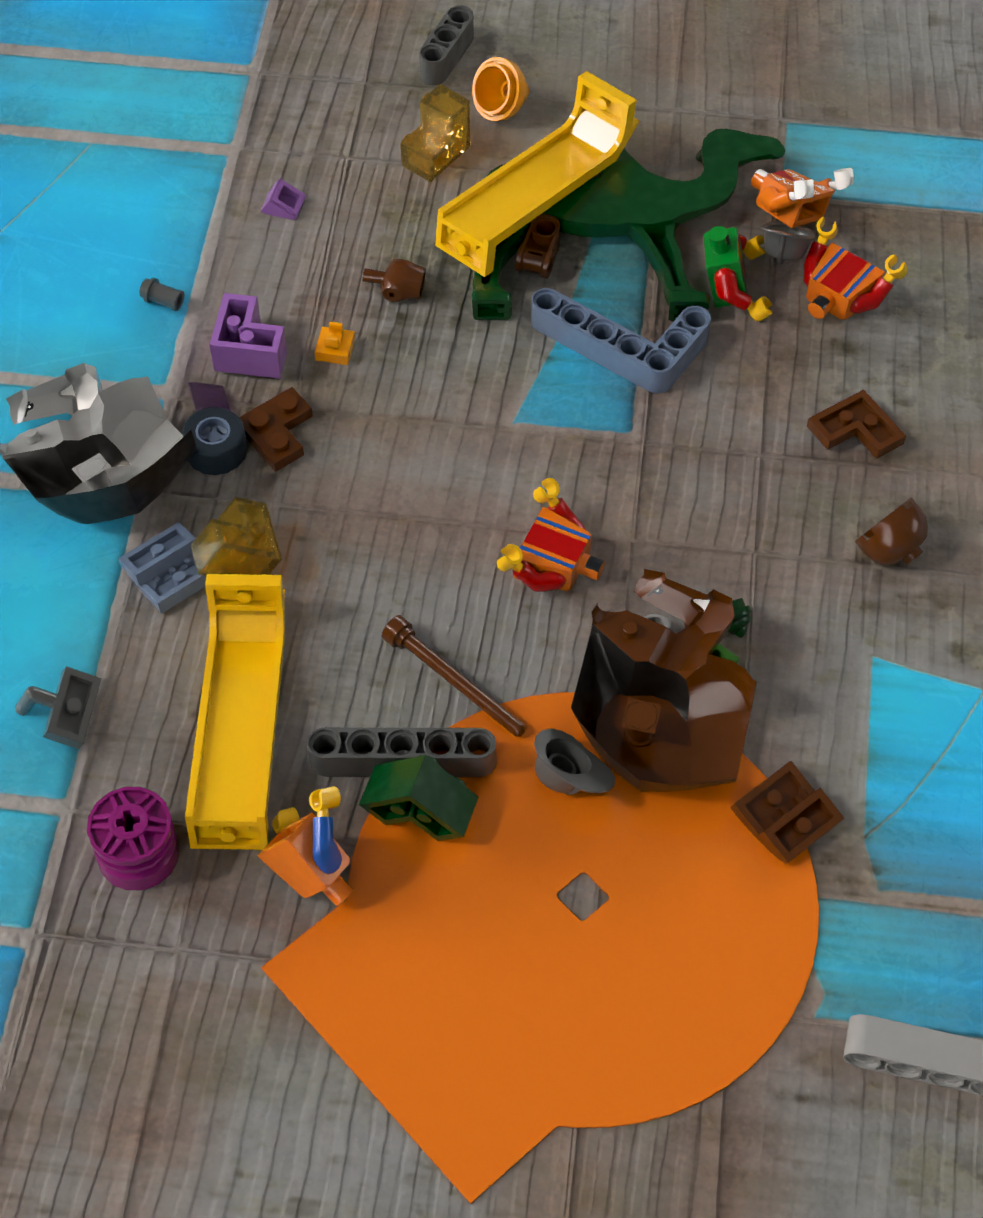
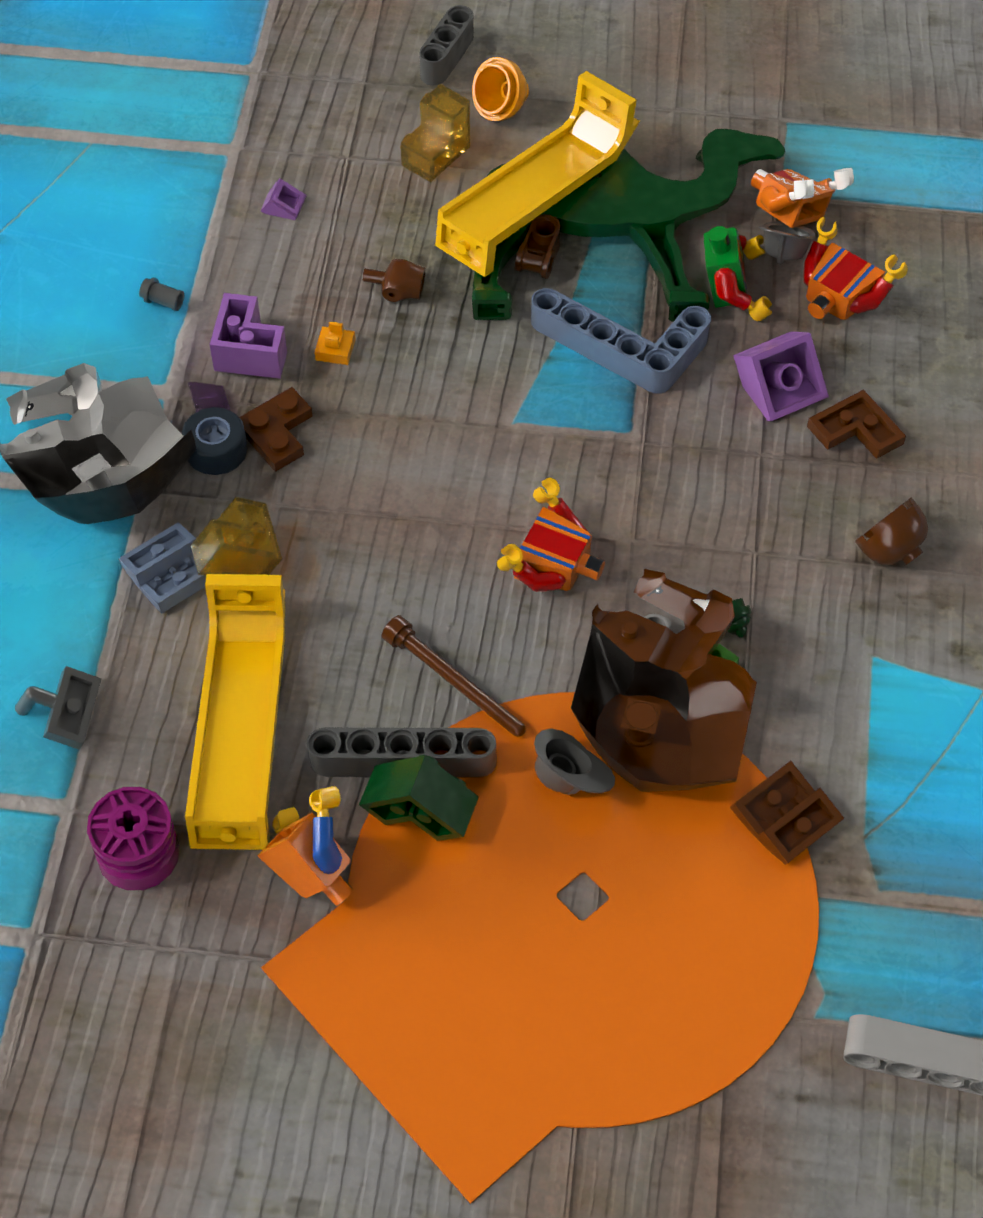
none -> medium lavender slope [733,331,829,421]

